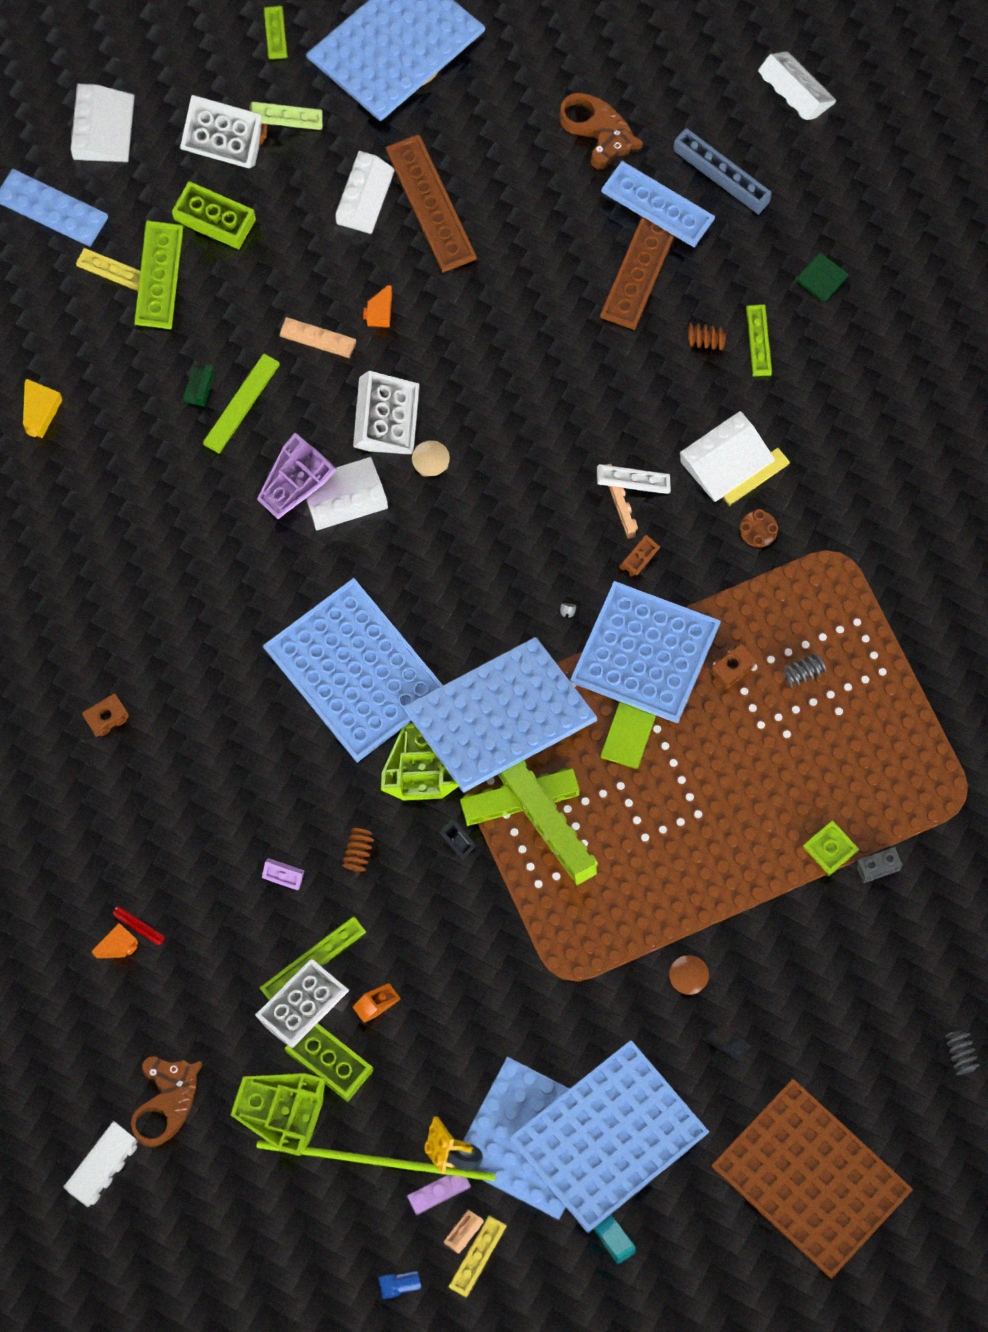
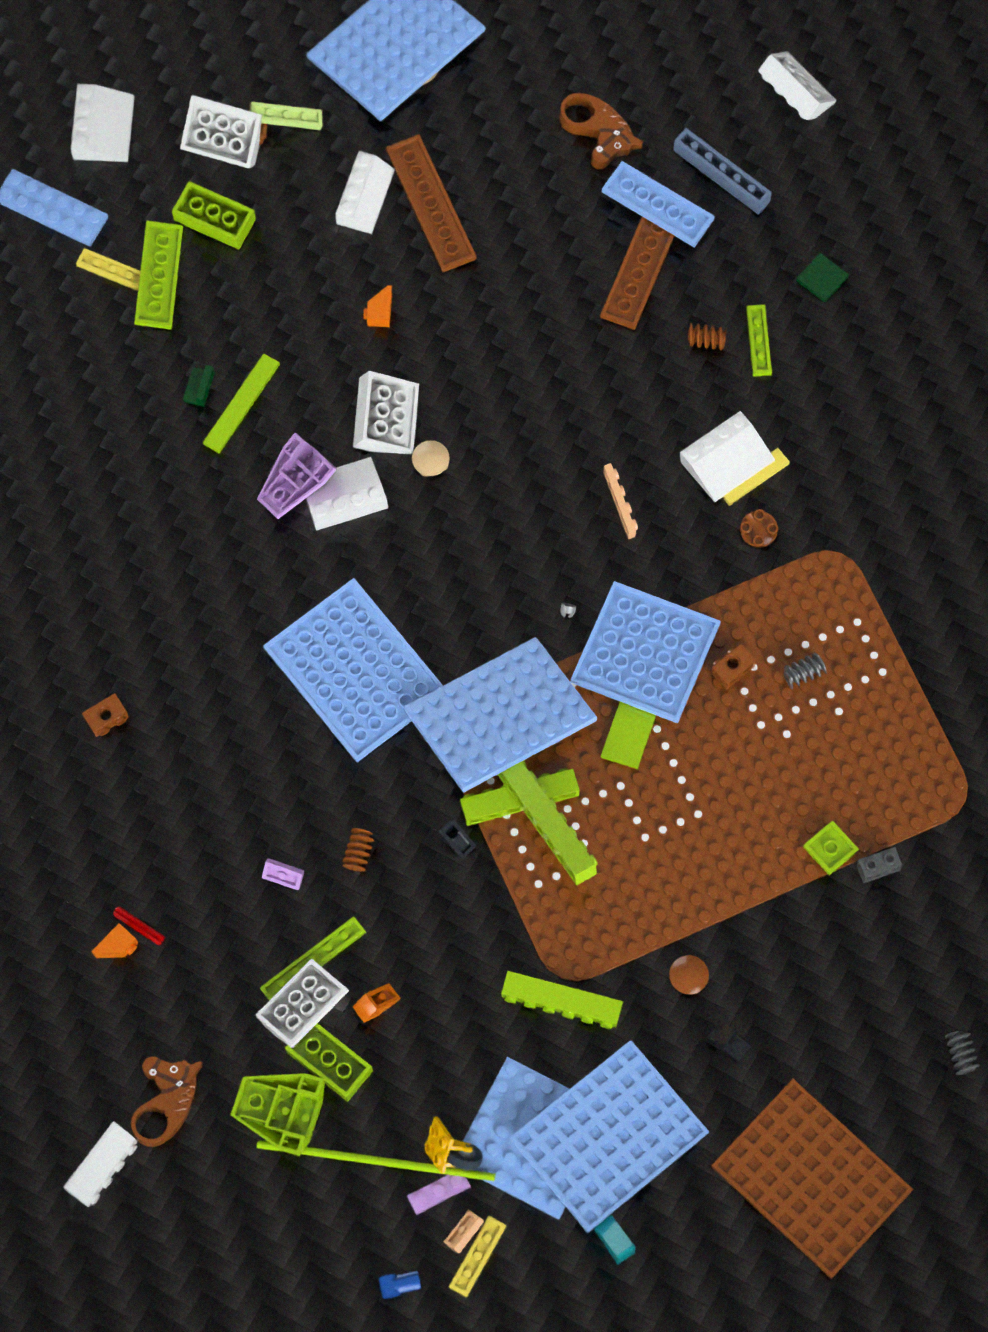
yellow slope [23,379,62,438] -> none
lime plate [264,6,287,59] -> none
light nougat plate [280,317,356,358] -> none
lime wedge [381,723,458,800] -> none
white tile [597,464,671,494] -> none
dark orange hinge [619,535,660,577] -> none
none -> lime brick [501,971,623,1029]

